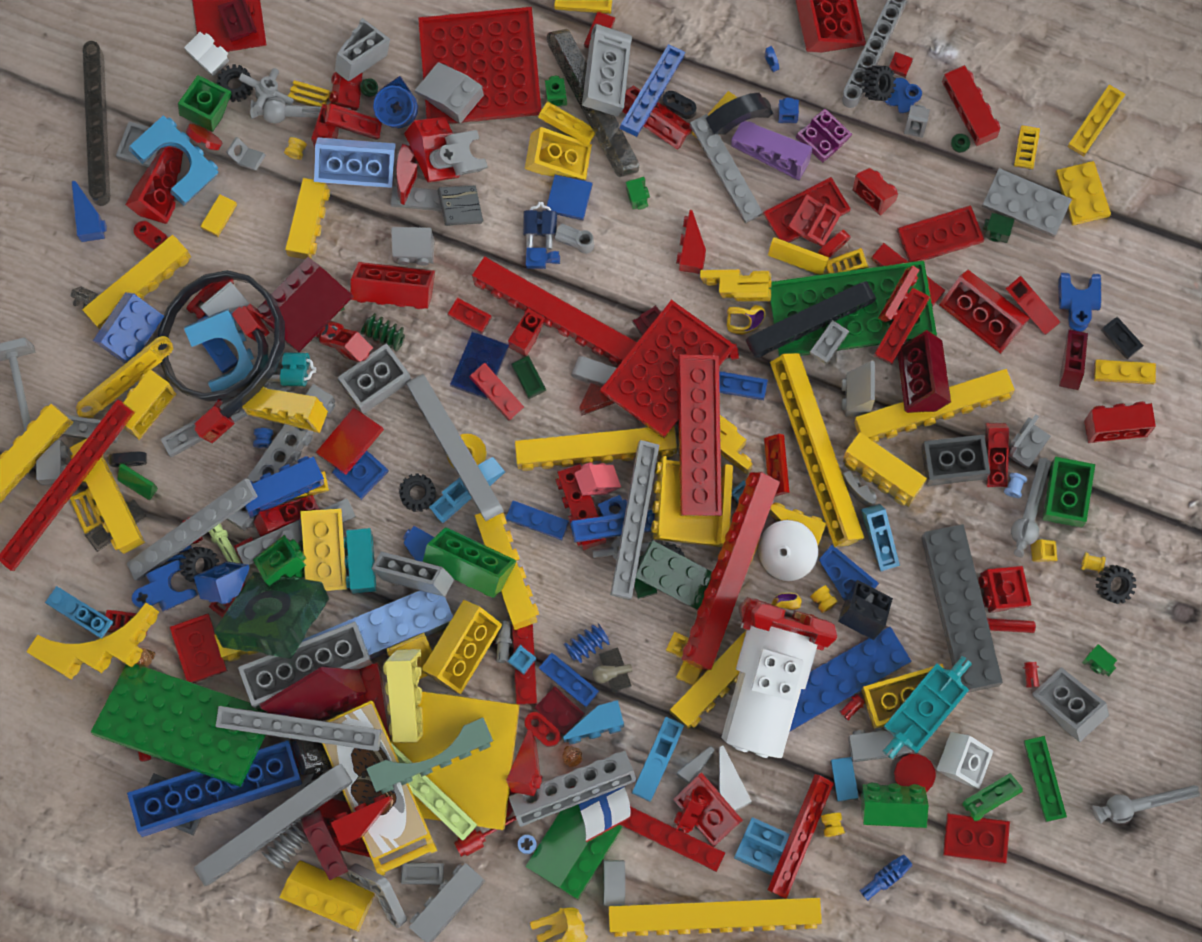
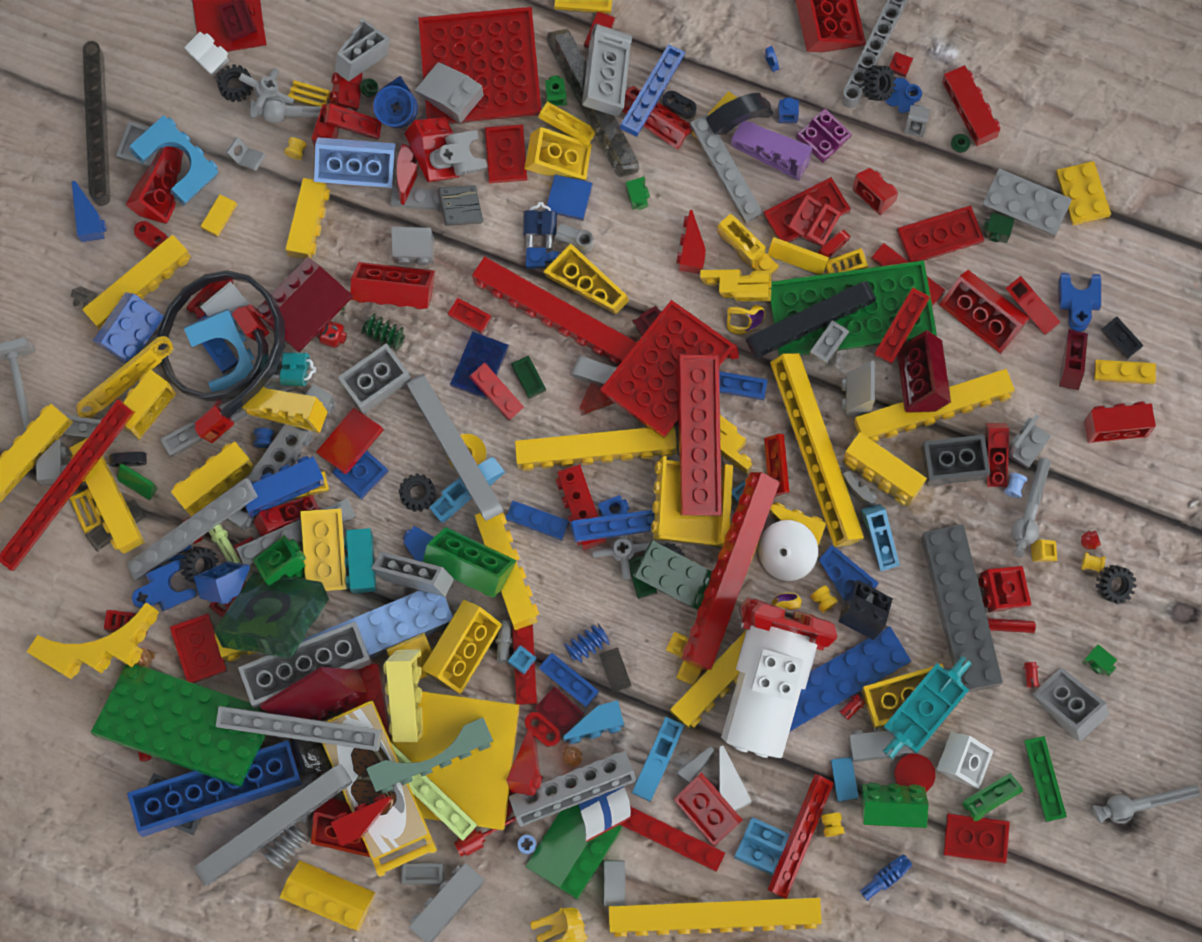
dark azure slope [45,586,113,639] -> none
green slope [178,75,231,132] -> none
red tile [186,124,223,151] -> none
dark red brick [301,810,348,880] -> none
red brick [329,328,373,362] -> none
light grey beam [347,863,407,928] -> none
red slope [508,308,545,357] -> none
coral brick [575,463,621,495] -> none
dark tan piece [592,664,632,683] -> none
light grey plate [610,440,659,600] -> none
red hinge [674,789,706,833] -> none
red plate [878,266,919,322] -> none
yellow slope [1014,125,1040,169] -> none
green brick [1042,457,1096,528] -> none
yellow plate [1068,84,1126,157] -> none
none -> yellow brick [171,441,254,517]
none -> red tile [485,124,528,184]
none -> yellow wedge [543,244,629,315]
none -> yellow plate [717,213,779,275]
none -> red plate [1081,530,1101,550]

